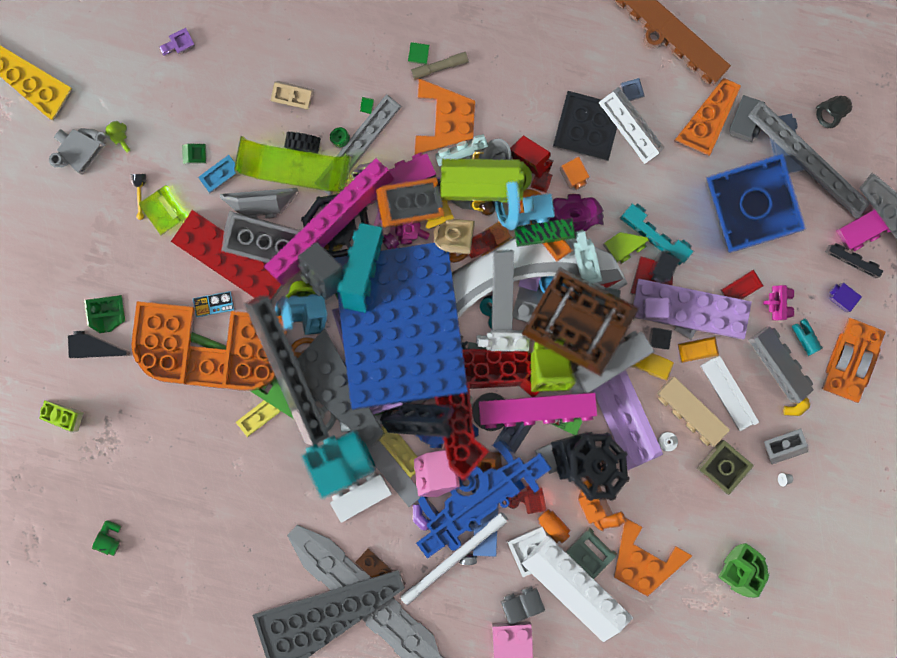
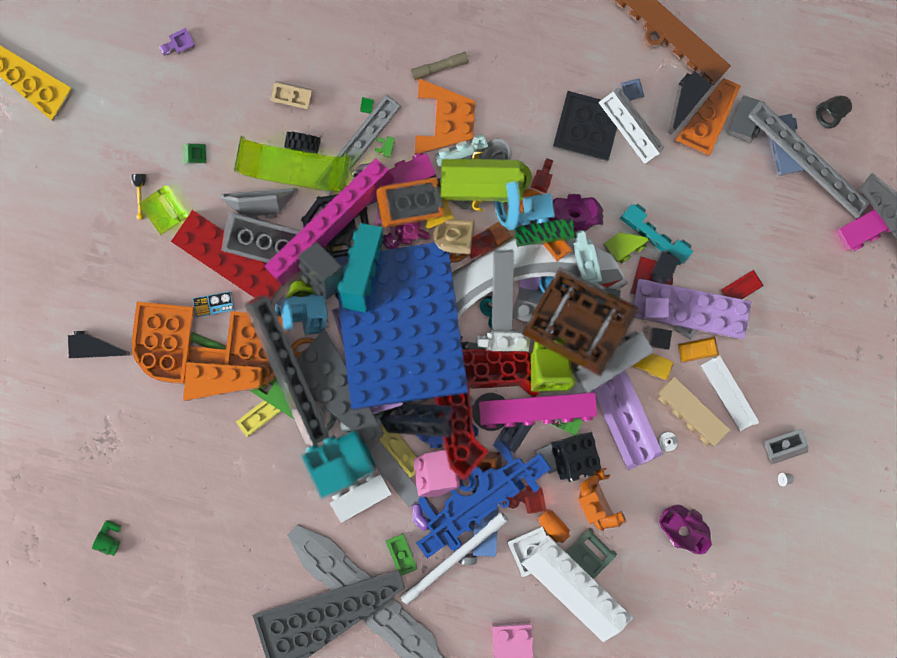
lime slope [39,400,84,432] -> none
light grey torso [49,128,110,175] -> none
green slope [84,295,125,333] -> none
lime piece [105,121,130,153] -> none
dark azure plate [198,155,241,193] -> none
green tile [330,127,350,147] -> none
reddish brown hinge [355,548,406,585] -> none
green tile [408,42,430,65] -> none
reddish brown hinge [479,201,495,216] -> none
dark grey brick [501,586,545,625] -> none
red hinge [510,135,552,178] -> none
orange brick [559,157,589,190] -> none
black plate [568,432,630,501] -> none
orange wing [614,517,692,597] -> none
olive brick [697,440,754,495] -> none
blue brick [706,154,806,253] -> none
bright green brick [718,543,770,598] -> none
light grey slope [748,326,814,403] -> none
dark pink hips [763,285,794,320] -> none
yellow arm [783,397,810,416] -> none
teal hinge [792,318,823,356] -> none
orange piece [822,318,886,403] -> none
black plate [825,243,883,278] -> none
dark purple brick [828,283,862,313] -> none
none -> orange wing [183,362,263,401]
none -> bright green tile [375,136,395,158]
none -> bright green plate [386,533,418,576]
none -> magenta piece [659,505,712,554]
none -> black slope [668,70,712,135]

